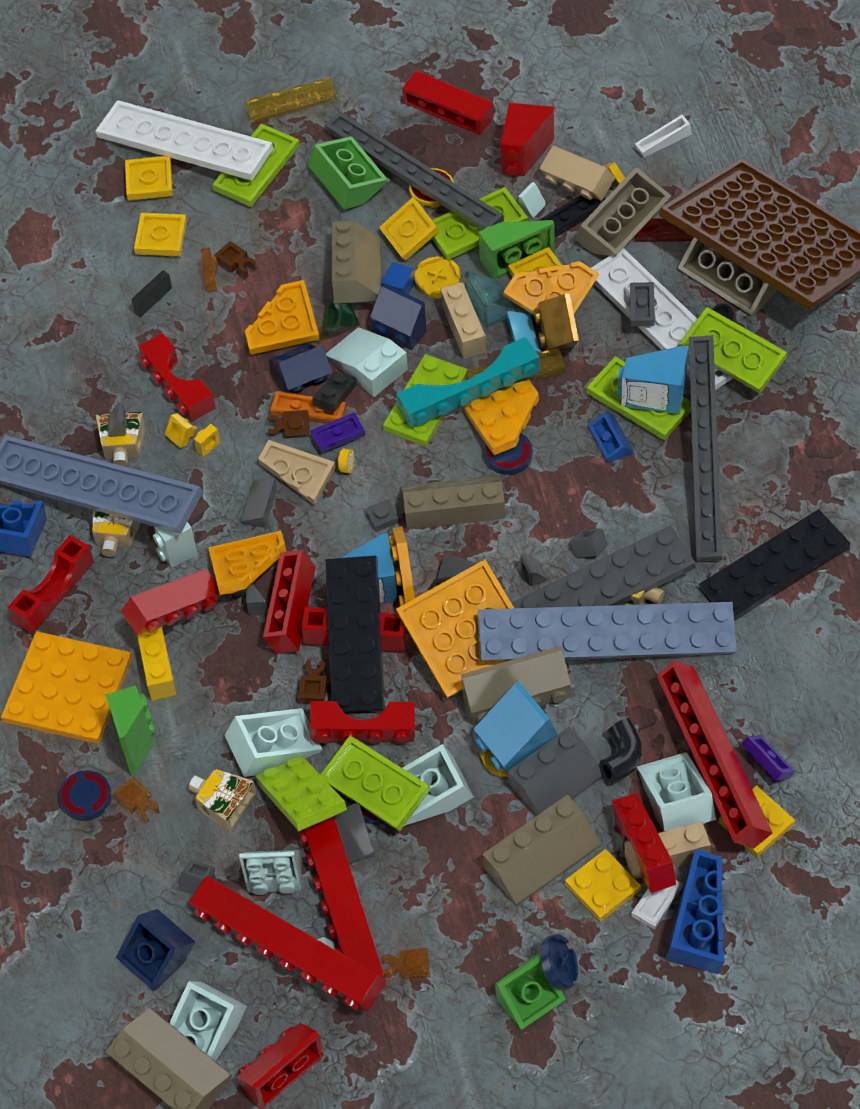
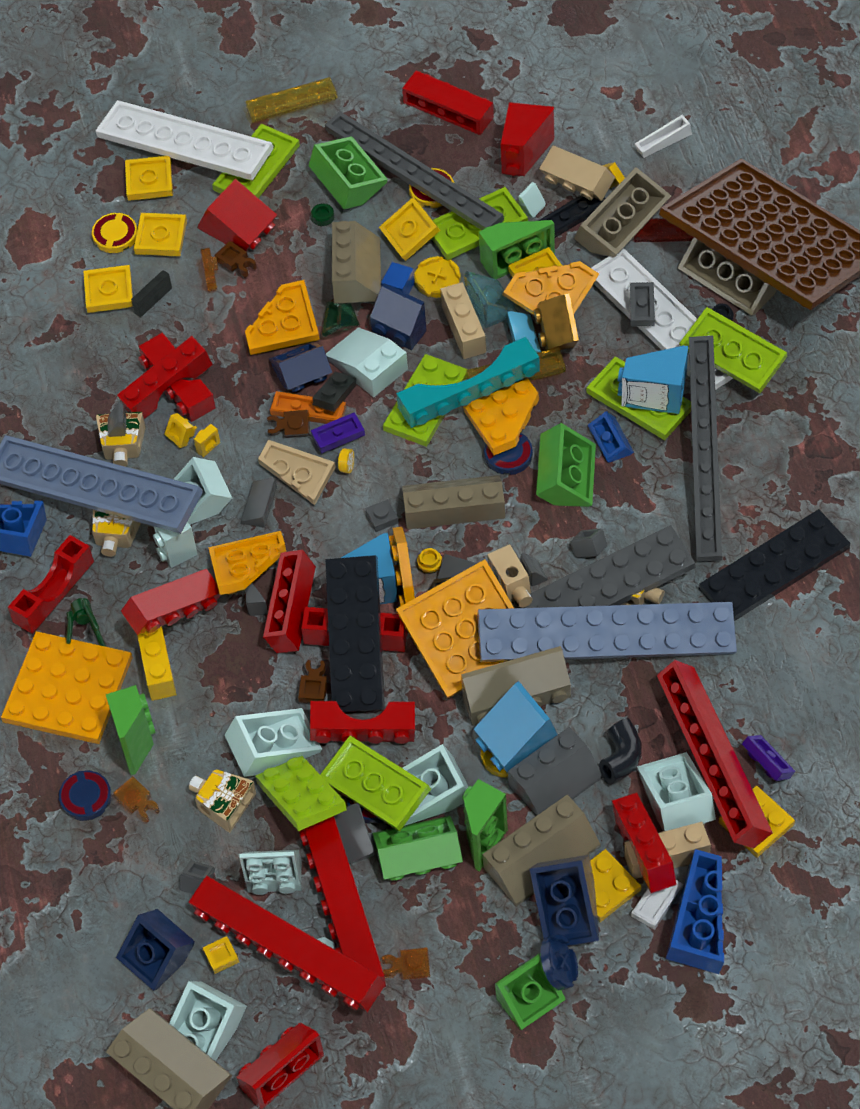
none -> dark green plant [66,598,106,647]
none -> yellow plate [83,265,133,313]
none -> yellow tile [92,213,138,253]
none -> red arch [117,336,213,419]
none -> light aqua slope [174,457,232,525]
none -> red slope [197,179,277,252]
none -> yellow plate [202,936,239,974]
none -> dark green tile [311,203,334,226]
none -> bright green slope [373,816,463,880]
none -> yellow plate [417,548,442,573]
none -> bright green slope [462,779,508,872]
none -> tan torso [487,544,533,608]
none -> dark blue slope [530,855,599,946]
none -> bright green slope [536,423,596,507]

